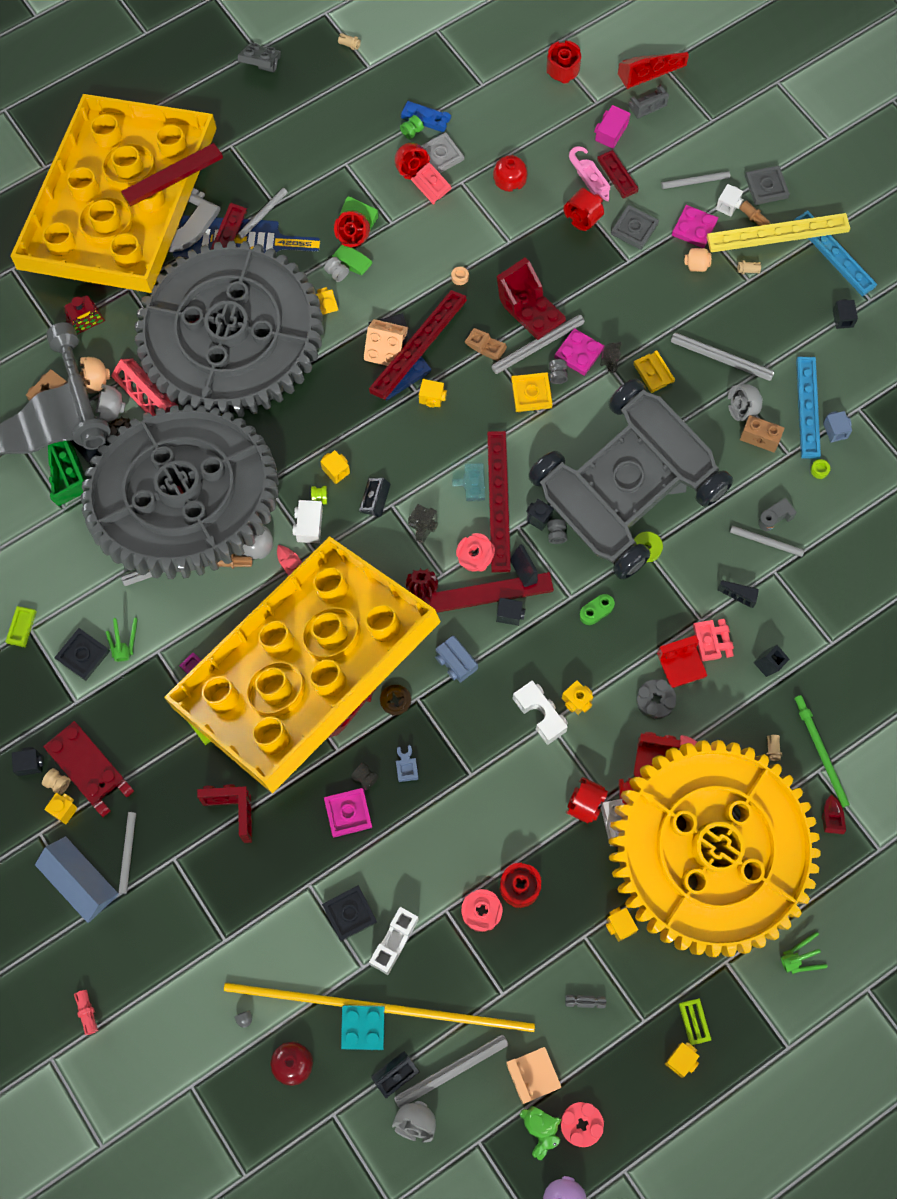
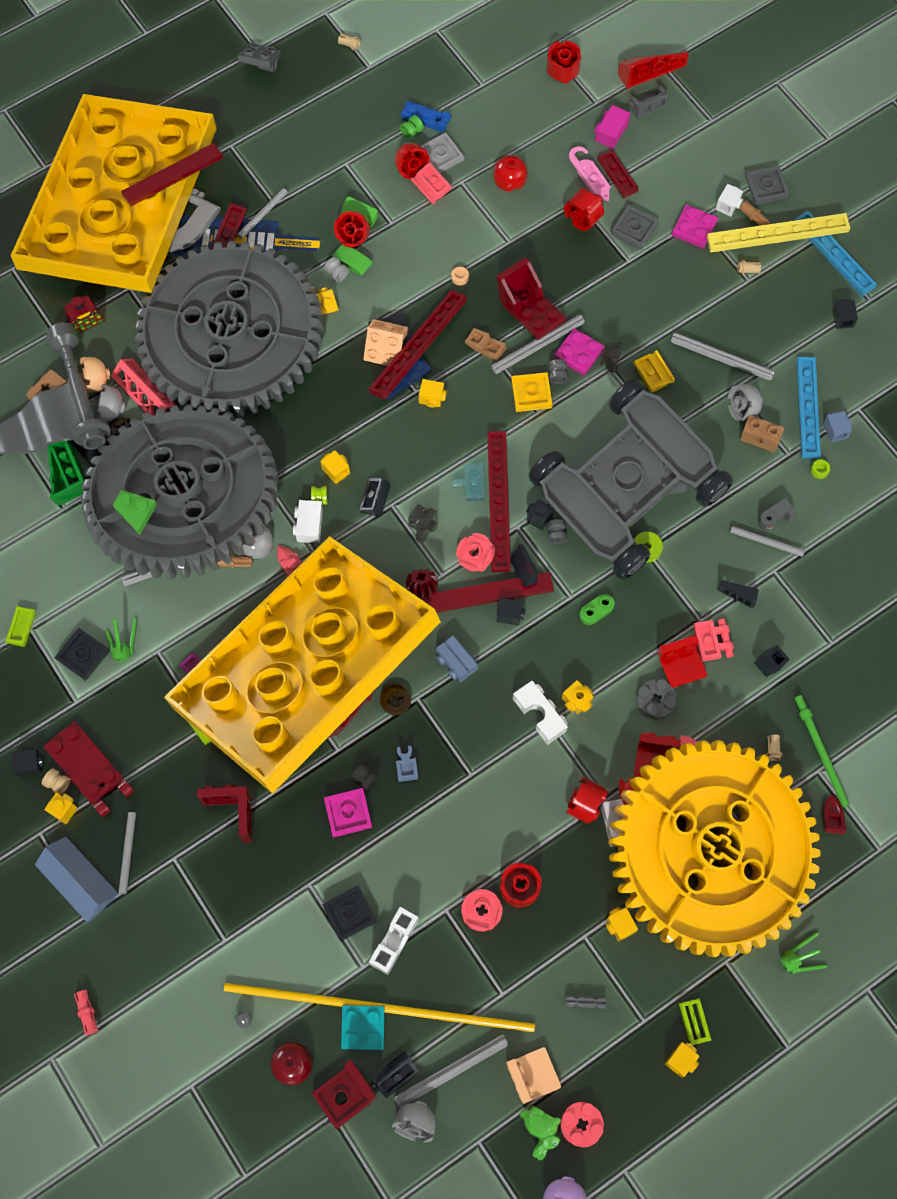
light grey bar [661,171,730,189] -> none
light nougat head [685,248,712,272] -> none
none -> bright green wing [113,490,157,535]
none -> dark red bracket [311,1060,378,1130]

